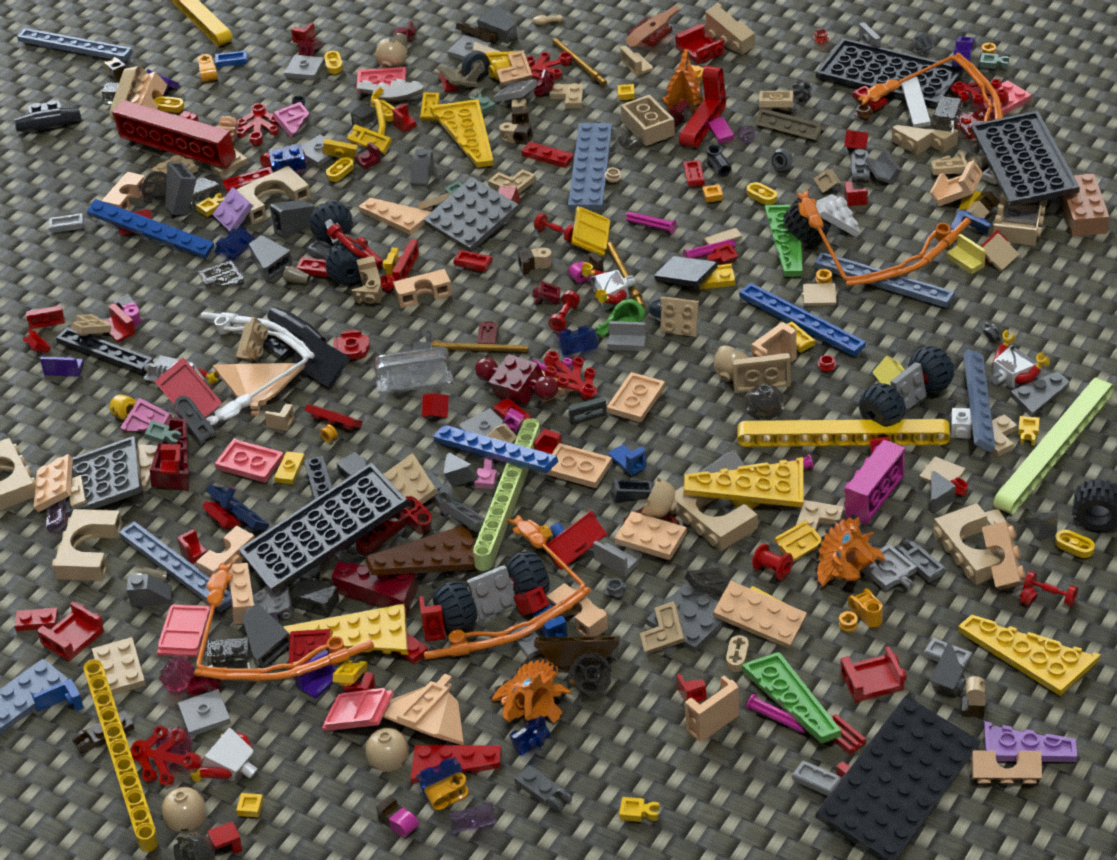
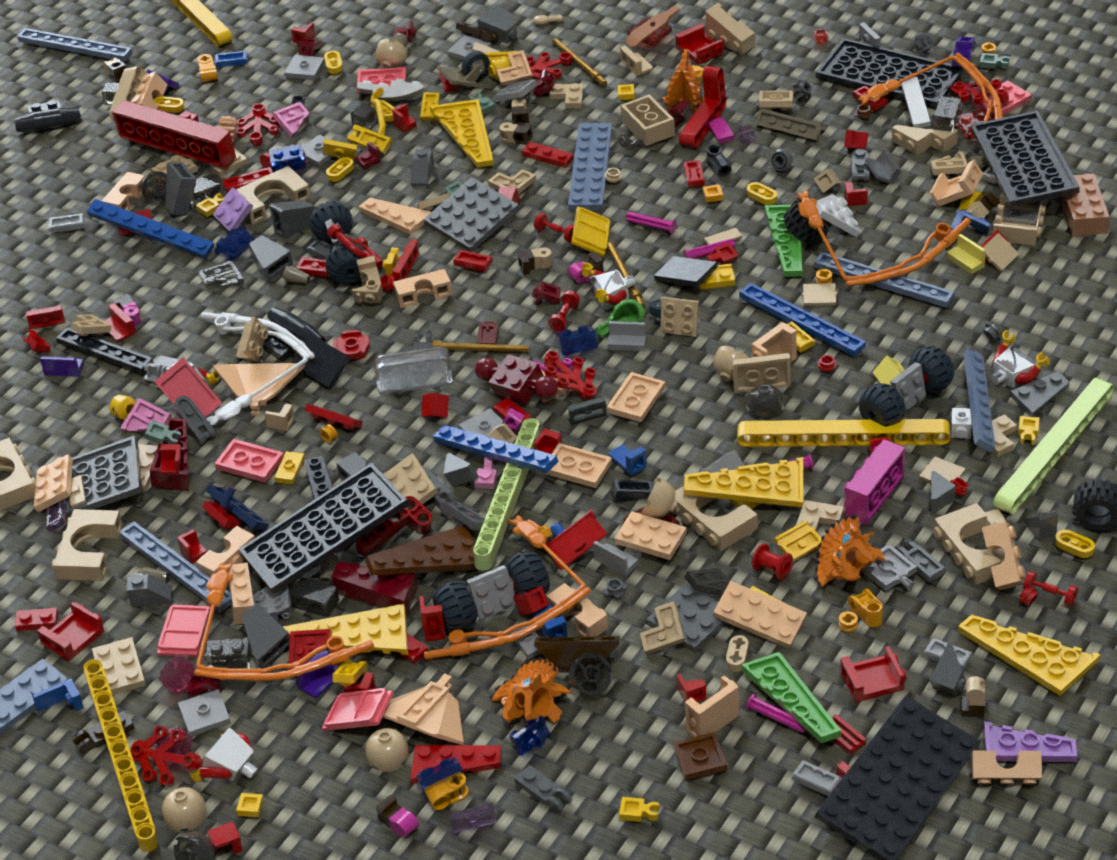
none -> reddish brown plate [673,732,728,780]

